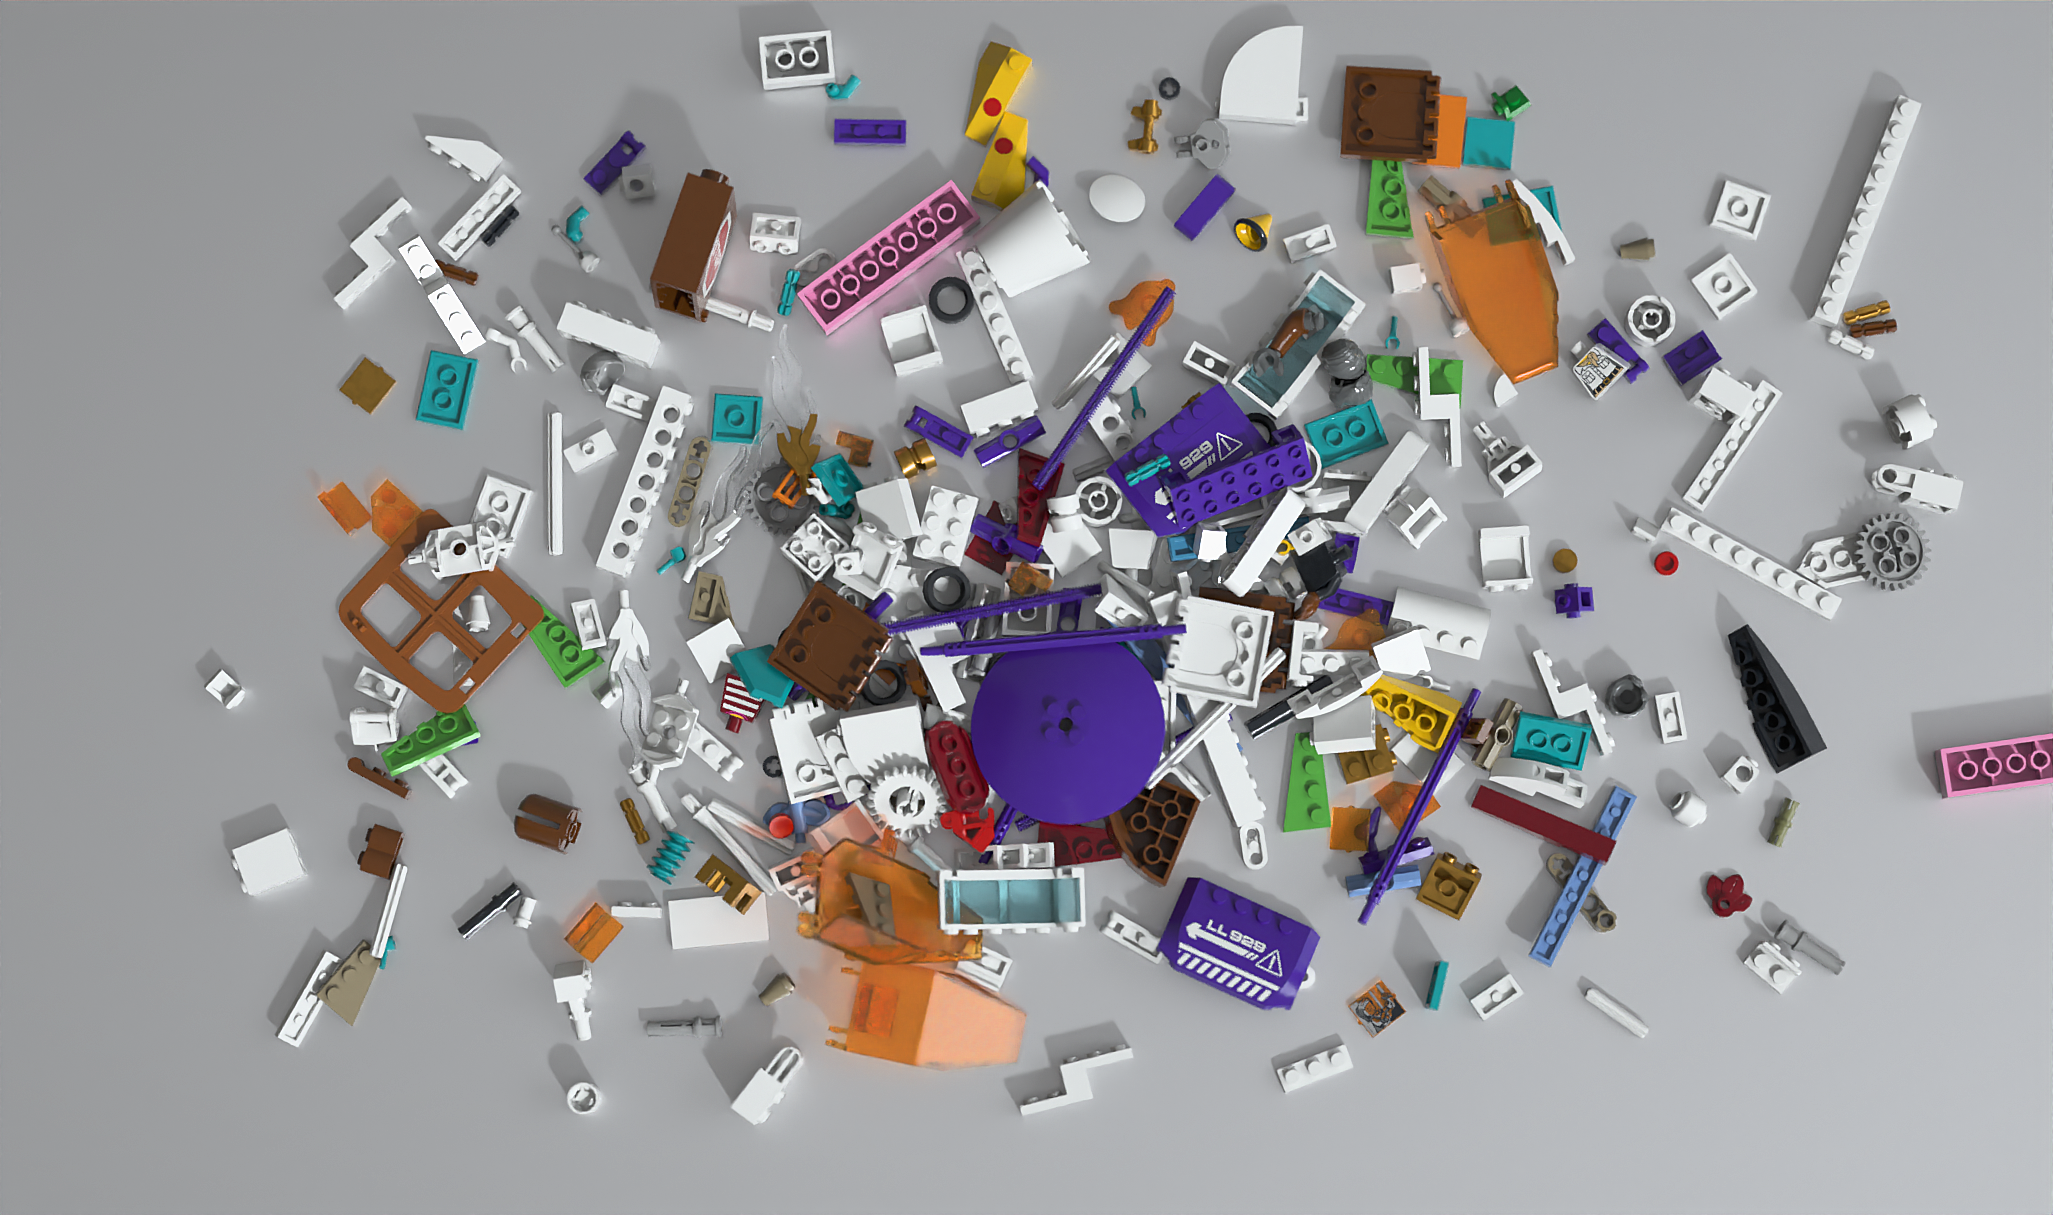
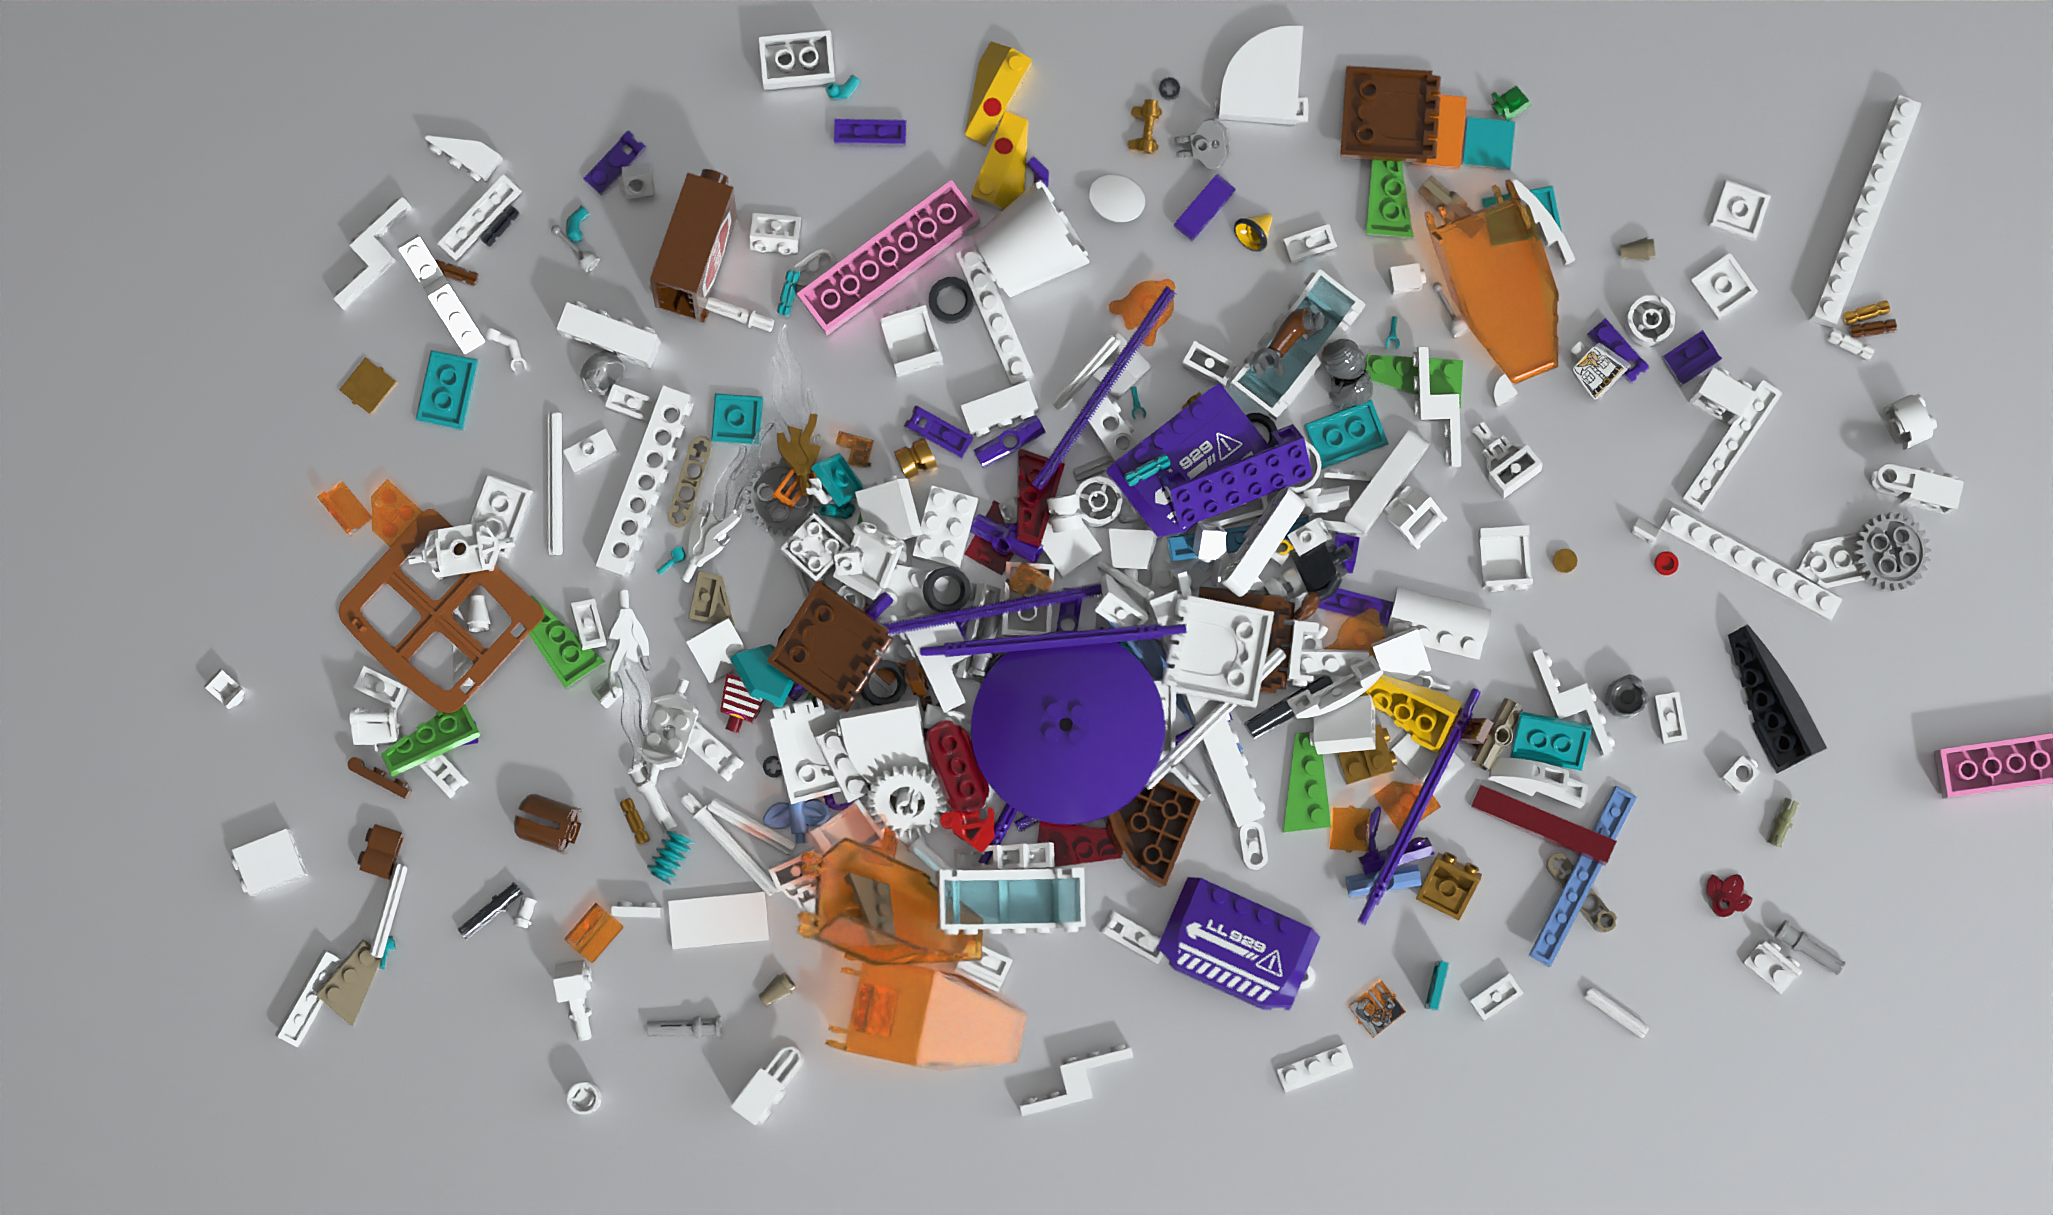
white pin [505,305,564,373] -> none
pearl gold panel [695,854,762,915] -> none
red tile [768,813,793,838] -> none
dark purple brick [1554,583,1594,619] -> none
white head [1670,791,1707,827] -> none

